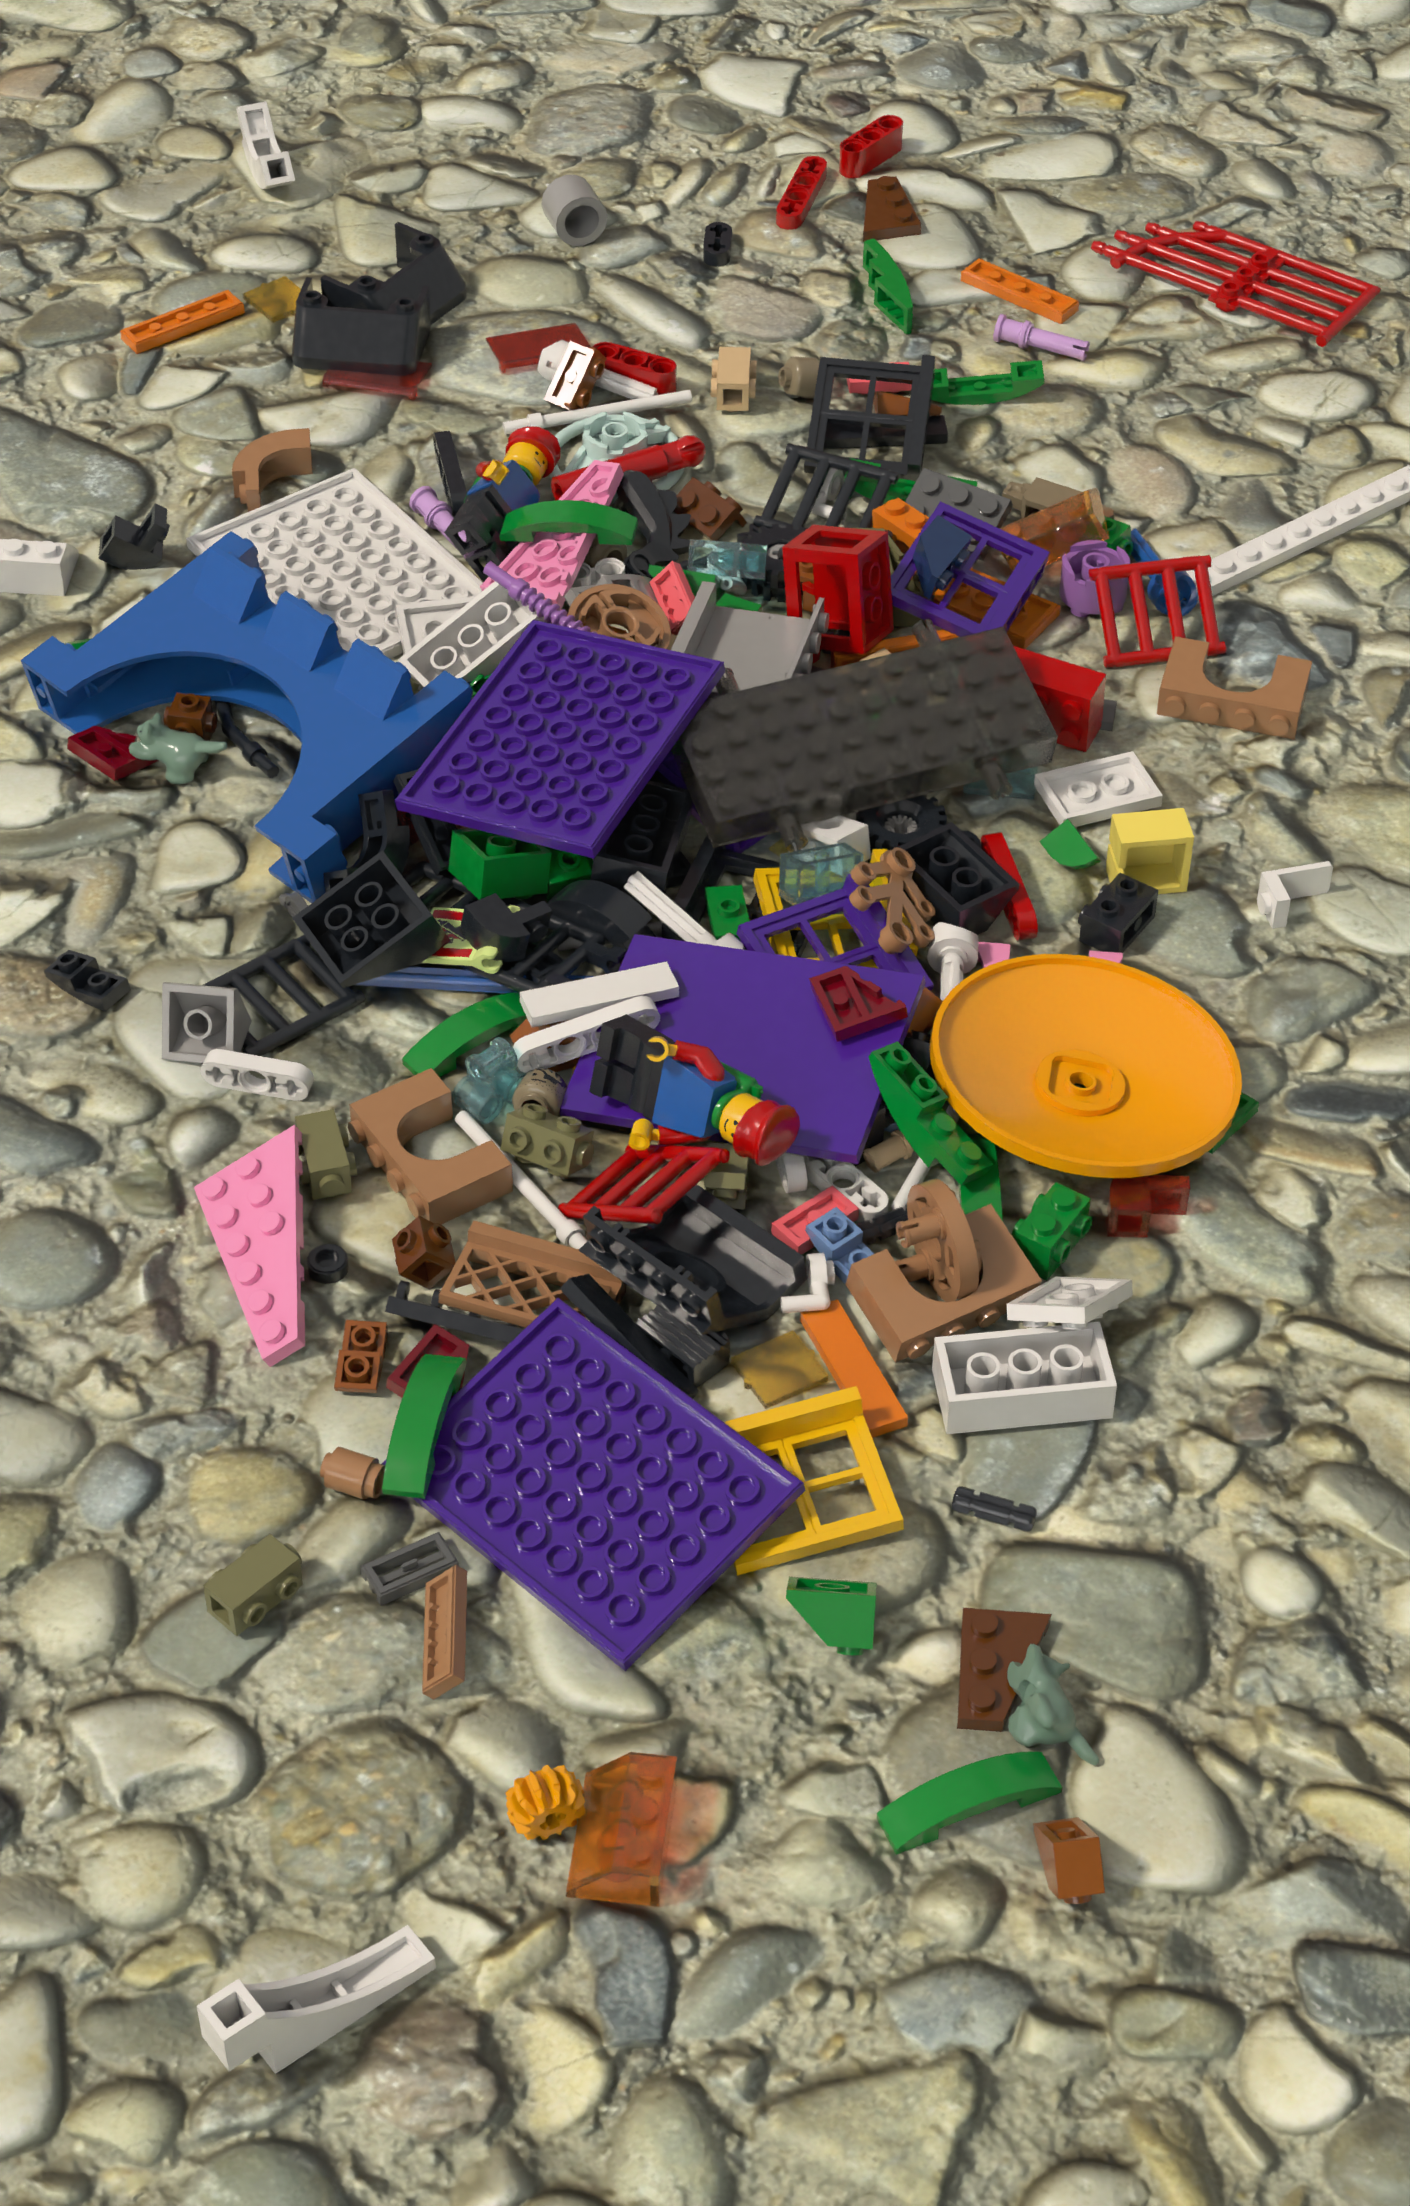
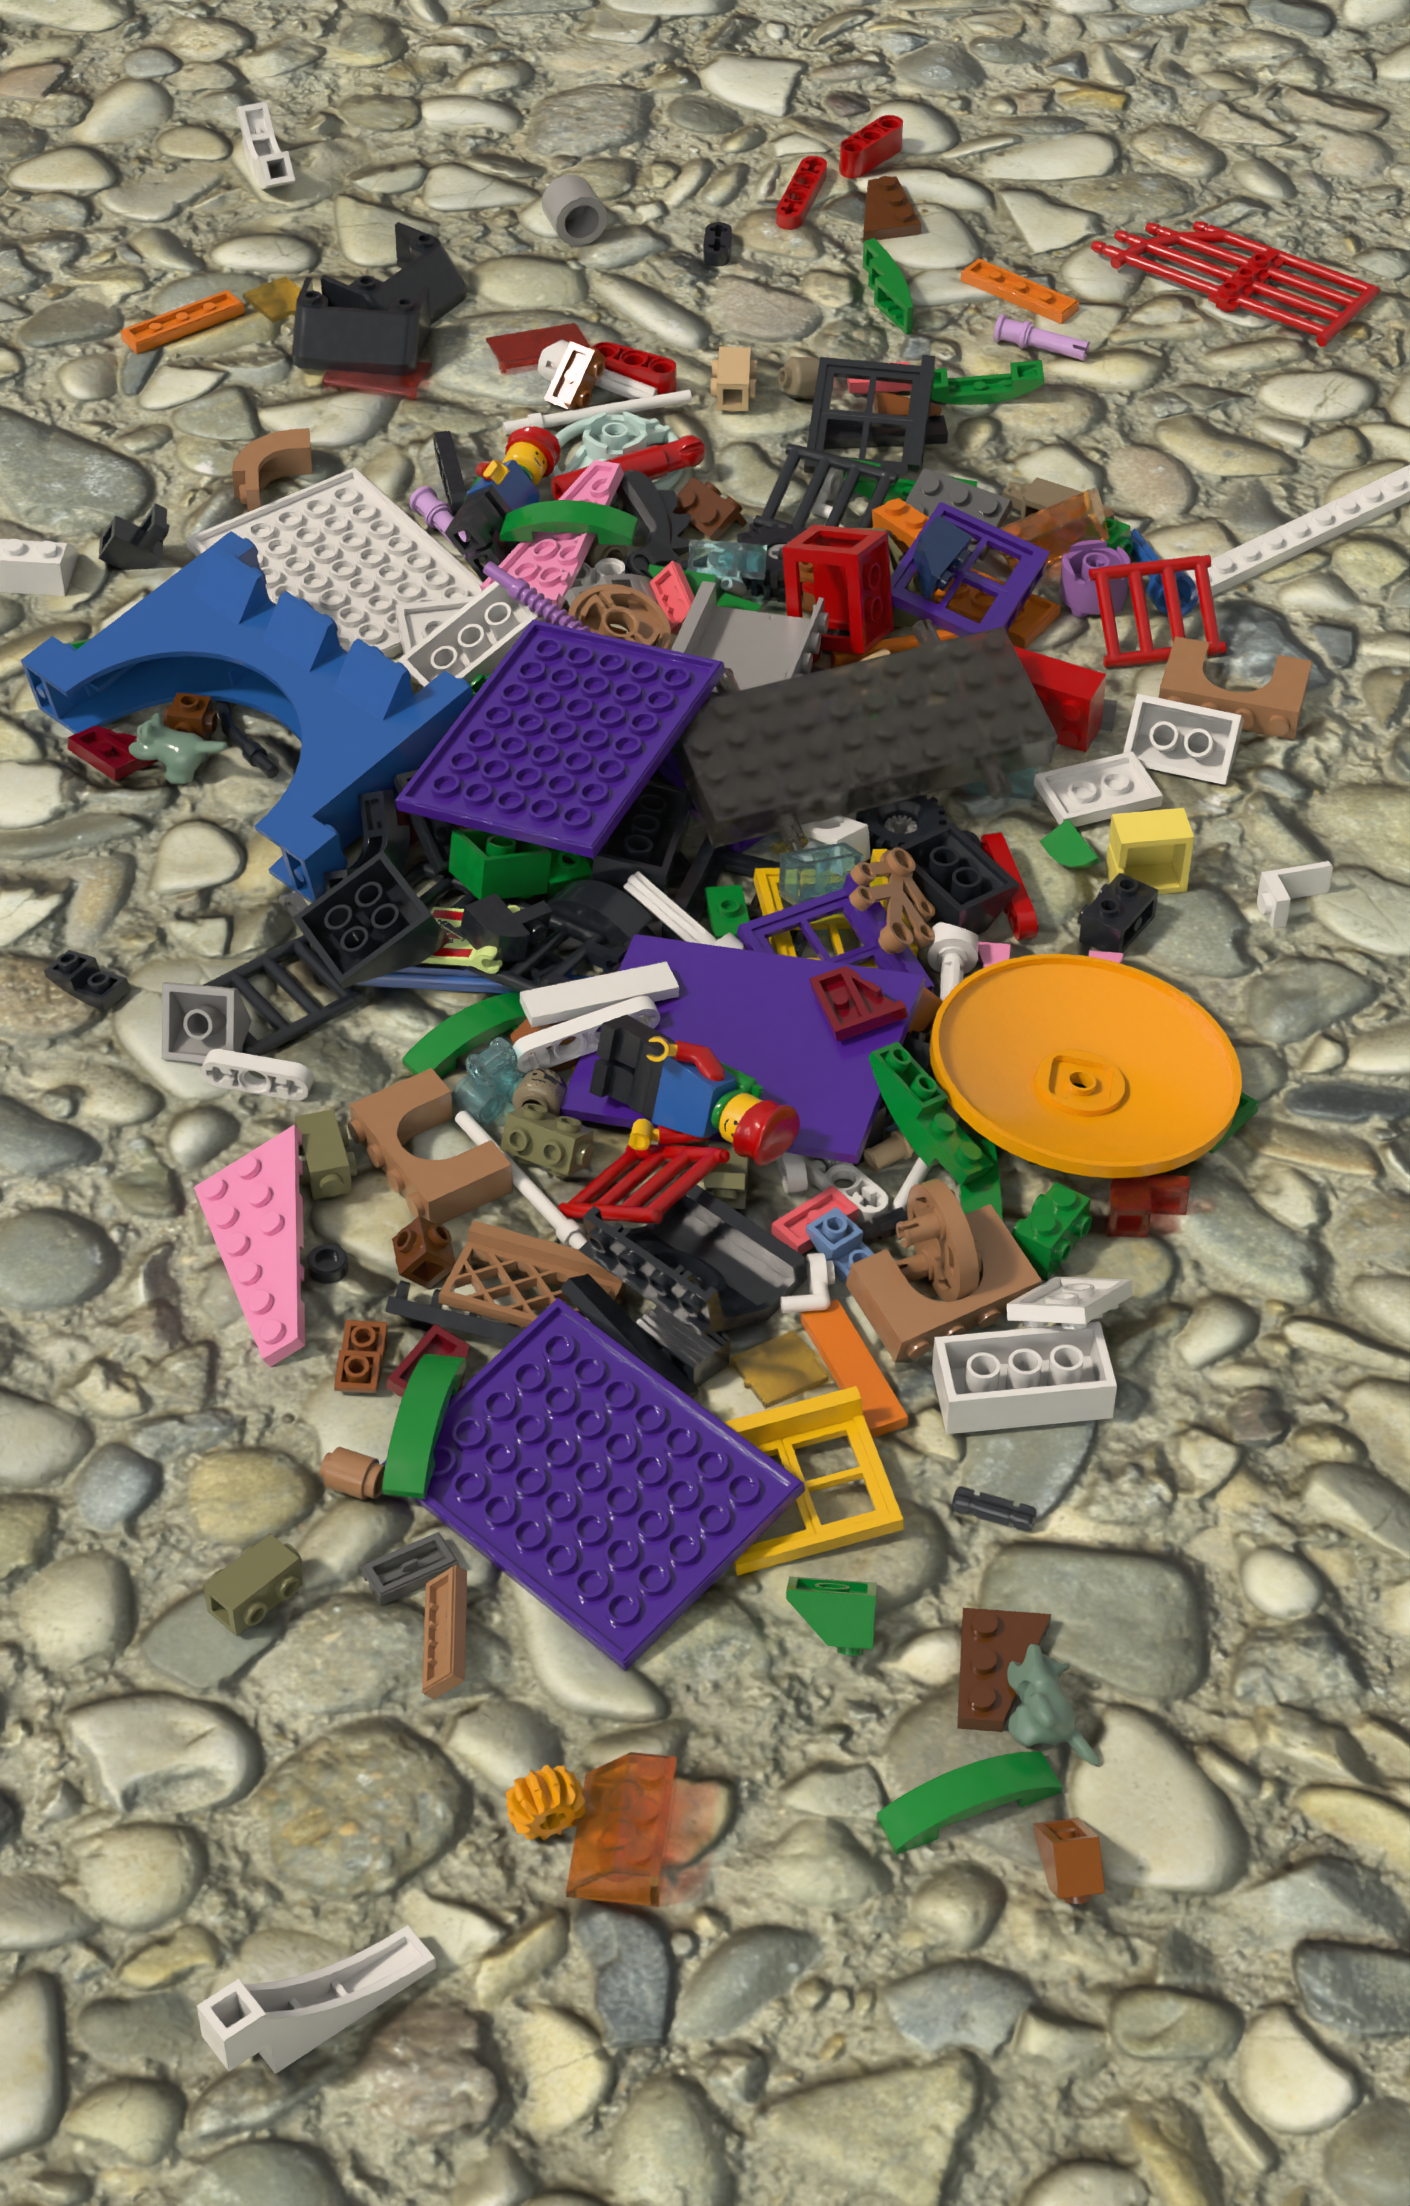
none -> white slope [1123,693,1244,785]

